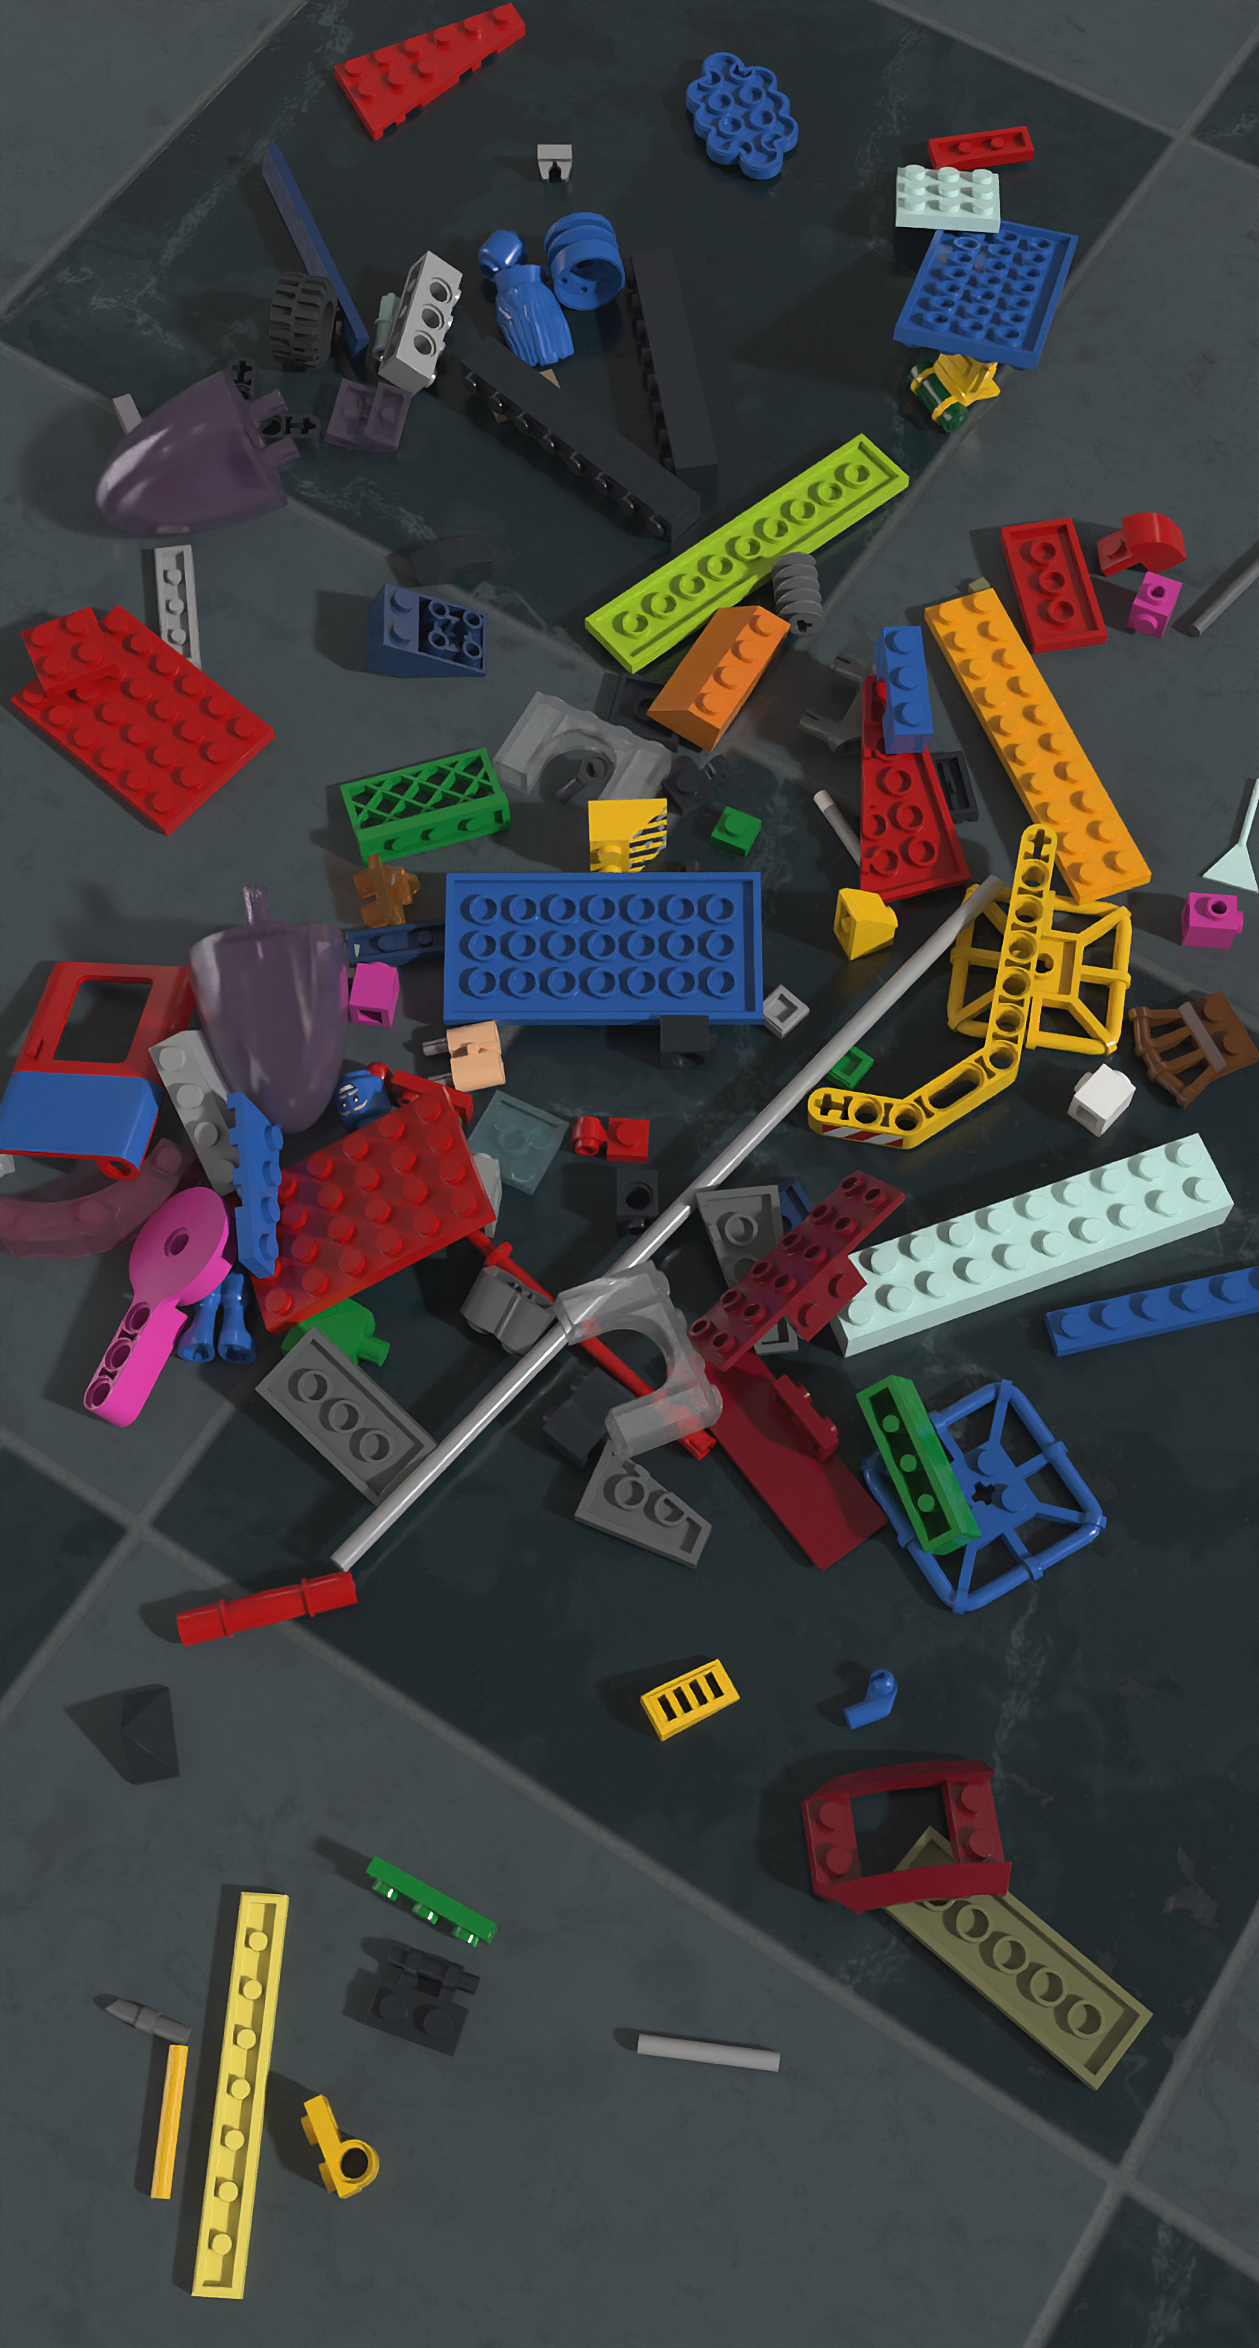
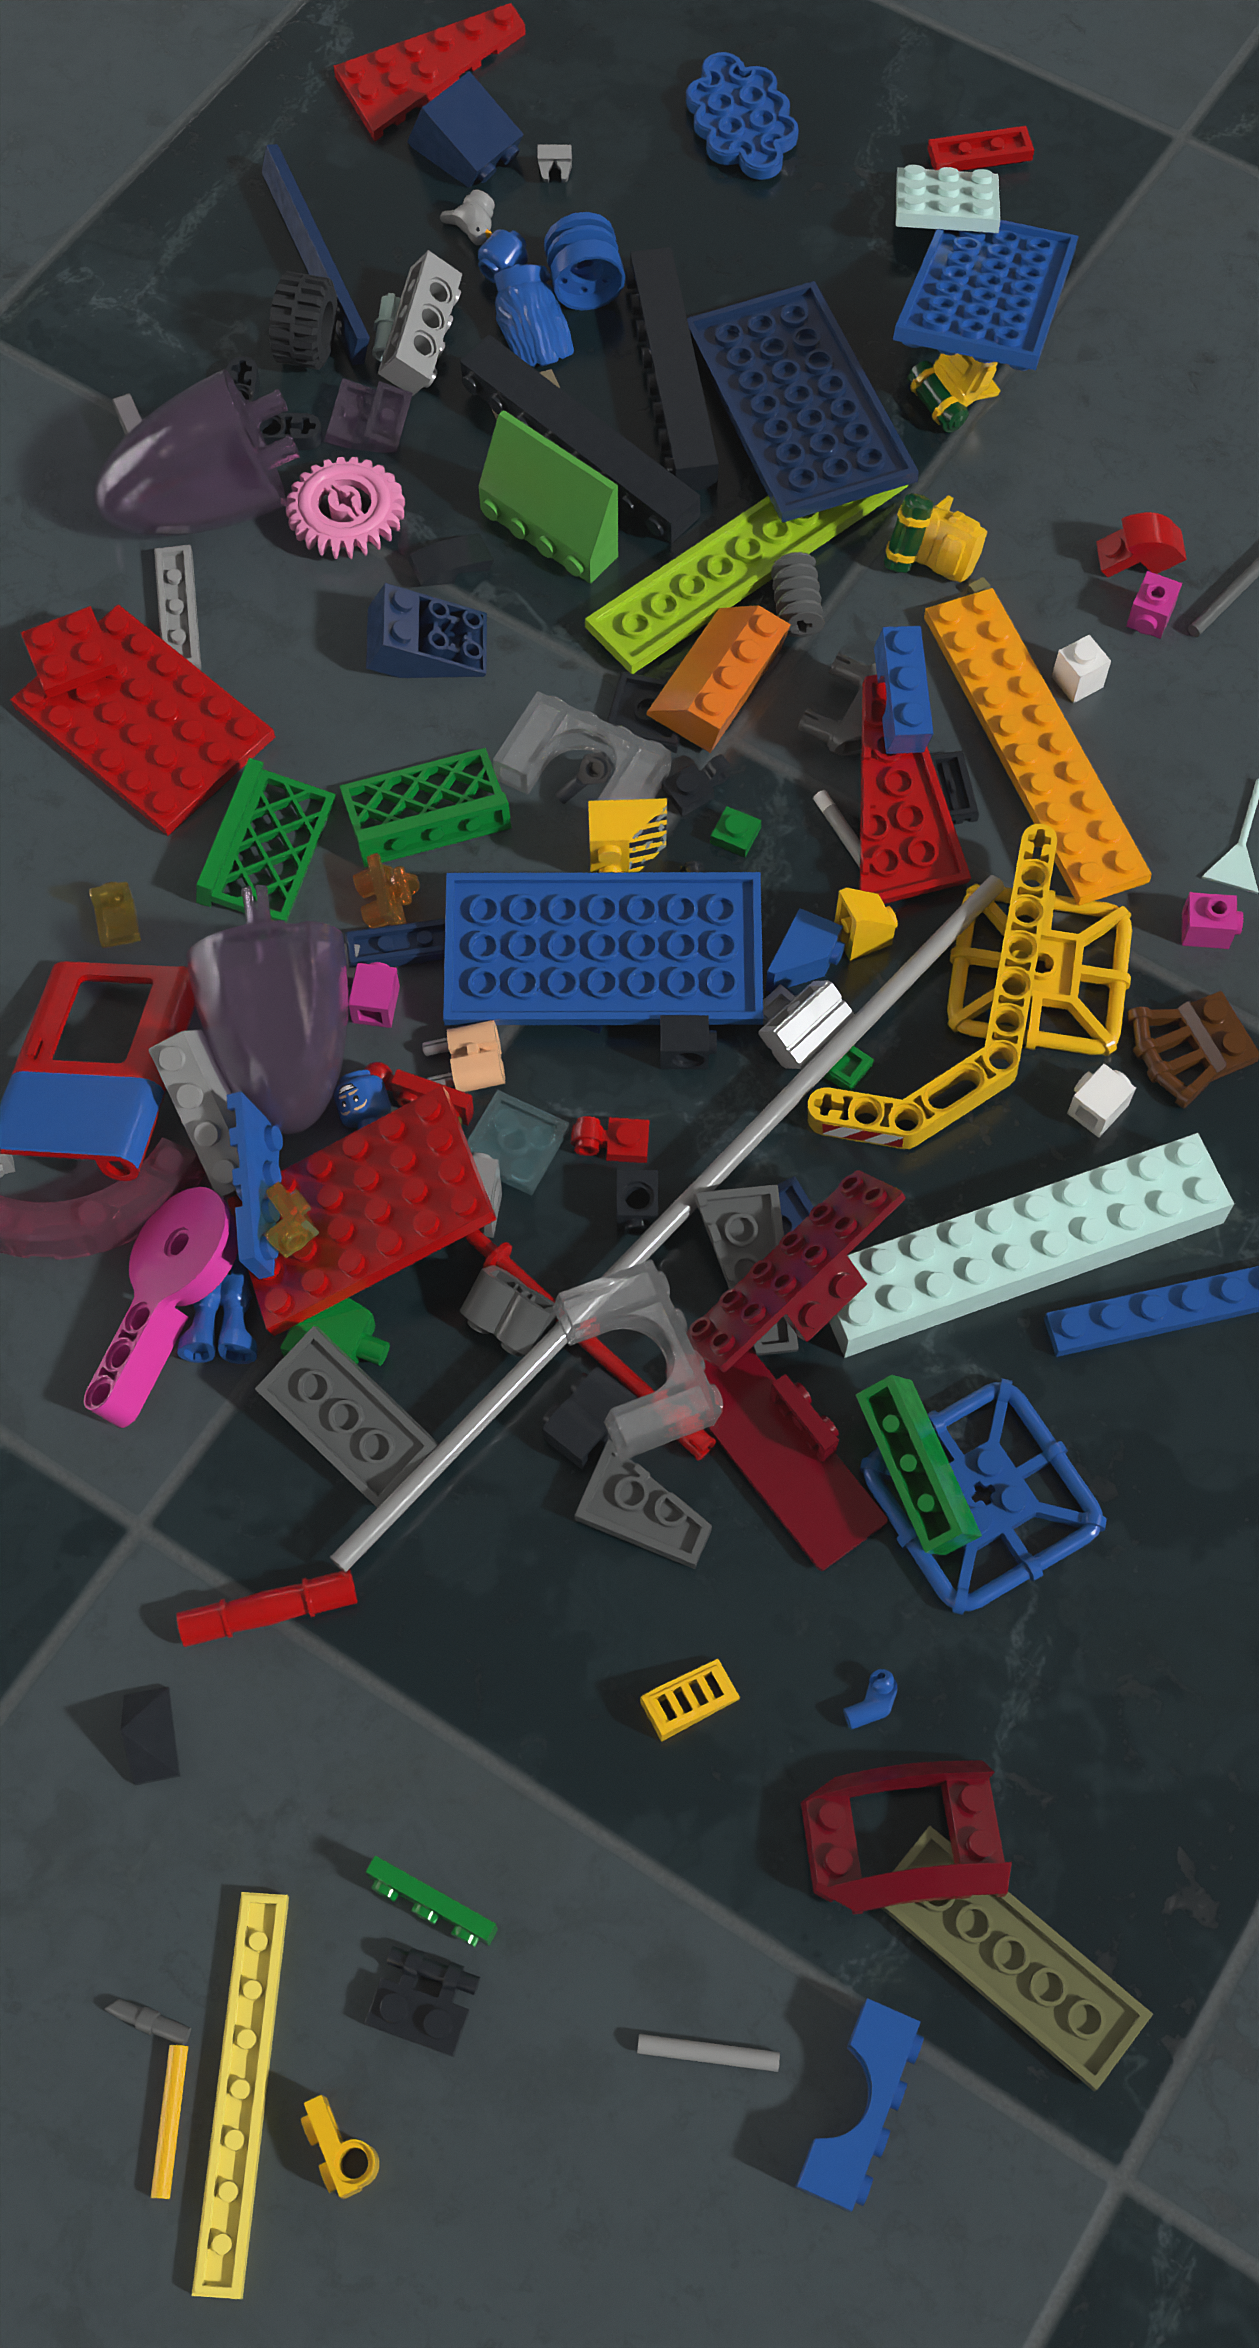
red plate [999,517,1108,654] -> none
none -> clear yellow bracket [89,882,141,948]
none -> green fence [196,758,336,926]
none -> clear yellow bracket [265,1181,320,1258]
none -> bright pink gear [286,457,405,559]
none -> dark blue slope [407,71,524,188]
none -> light grey animal [440,190,495,245]
none -> bright green slope [479,410,618,584]
none -> dark blue plate [687,281,919,523]
none -> brick [758,980,855,1069]
none -> blue slope [766,909,846,992]
none -> blue arch [795,1998,924,2213]
none -> yellow piece [883,493,987,583]
none -> white brick [1052,635,1111,703]

